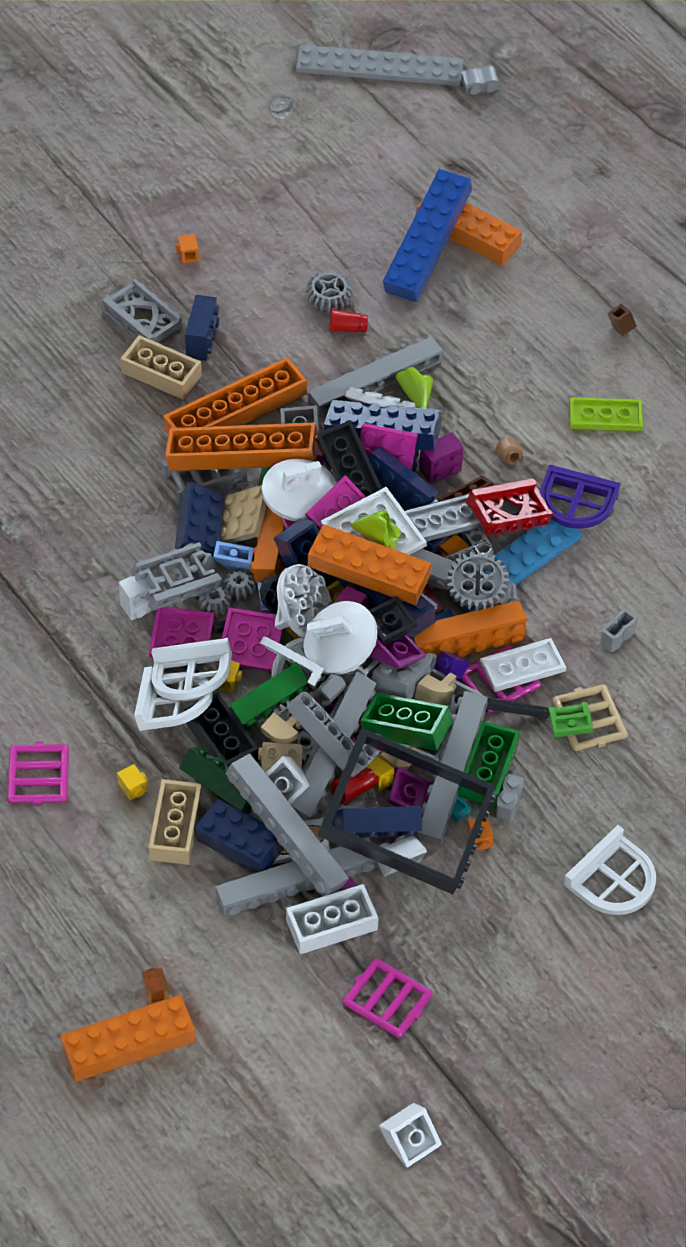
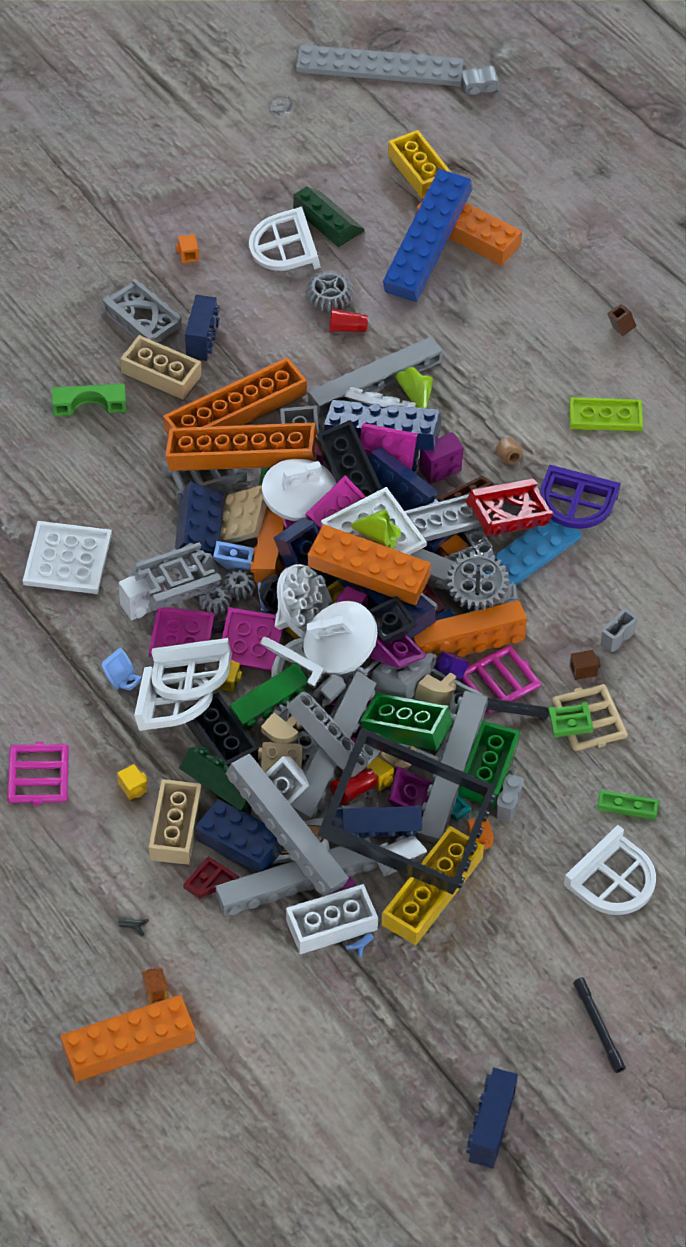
dark pink bar [342,958,433,1038] -> none
white slope [379,1103,442,1167] -> none
white tile [480,638,566,692] -> none
none -> white plate [23,521,112,594]
none -> bright green arch [52,384,126,416]
none -> light blue piece [101,647,142,690]
none -> pearl dark grey bar [118,918,149,936]
none -> dark red wing [183,856,239,899]
none -> white window [249,207,321,271]
none -> dark green slope [293,186,364,247]
none -> medium blue bar [346,933,374,958]
none -> yellow brick [382,826,484,946]
none -> yellow brick [388,130,452,199]
none -> dark blue brick [466,1067,518,1169]
none -> reddish brown brick [569,650,601,680]
none -> black piece [573,978,626,1073]
none -> bright green tile [597,790,659,820]

